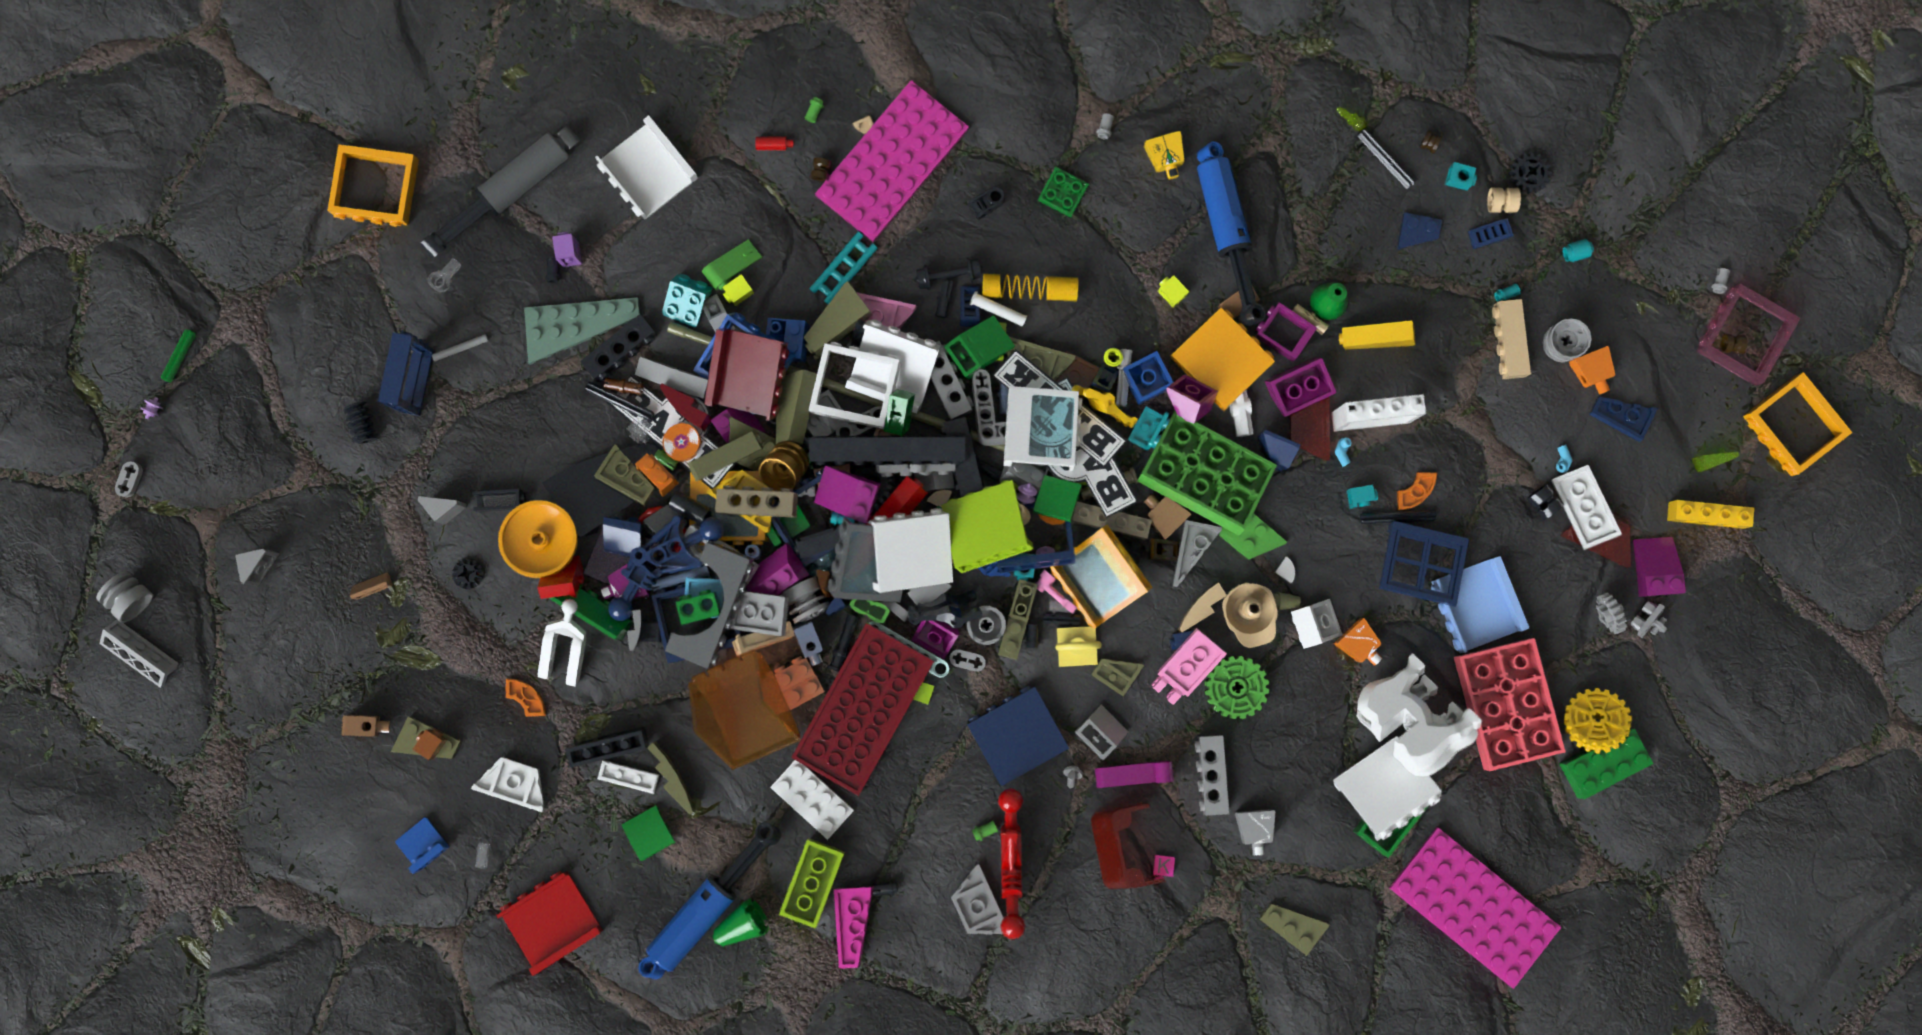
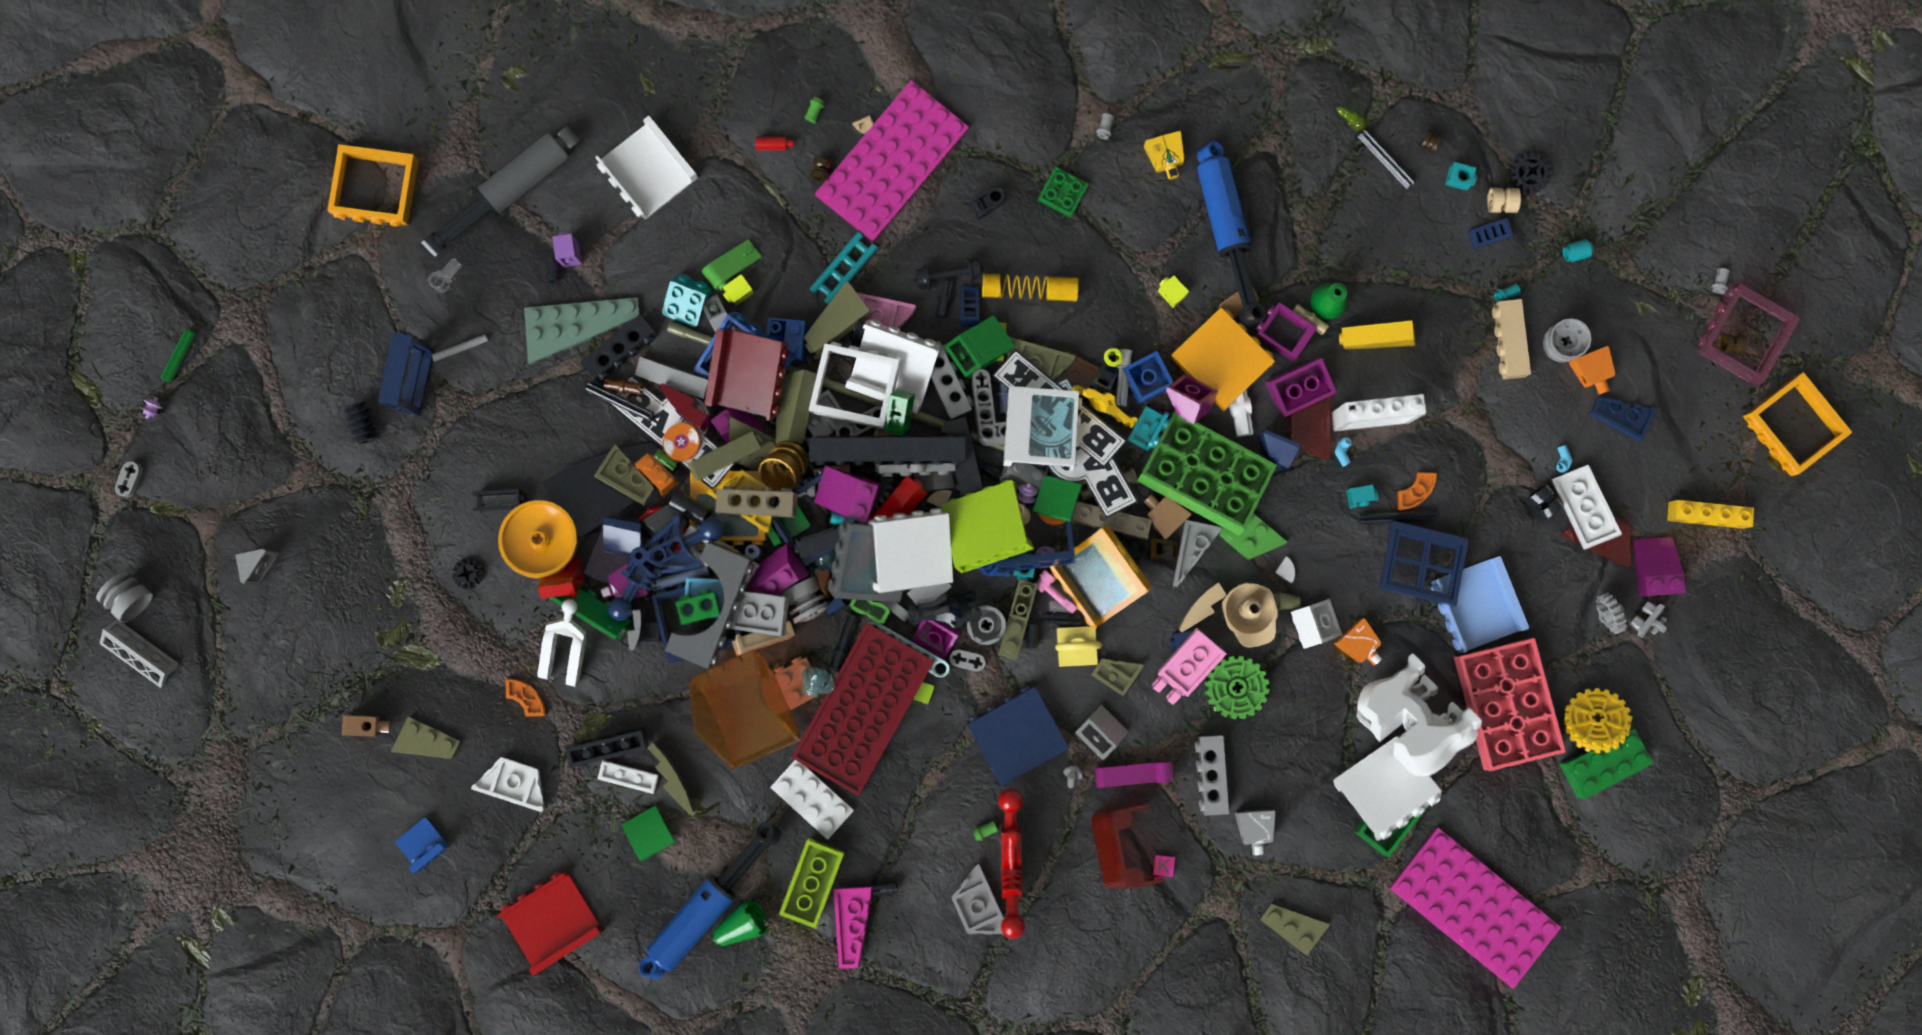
medium nougat slope [350,573,393,600] -> none
dark orange brick [412,728,447,760] -> none
light grey slope [418,496,467,525] -> none
clear pin [475,843,491,868] -> none
clear bracket [627,415,653,444] -> none
sand blue torso [792,620,823,666] -> none
white pin [970,291,1027,327] -> none
dark blue wing [1397,213,1442,250] -> none
clear neon green slope [1692,452,1739,472] -> none
none -> clear light blue piece [801,667,835,698]

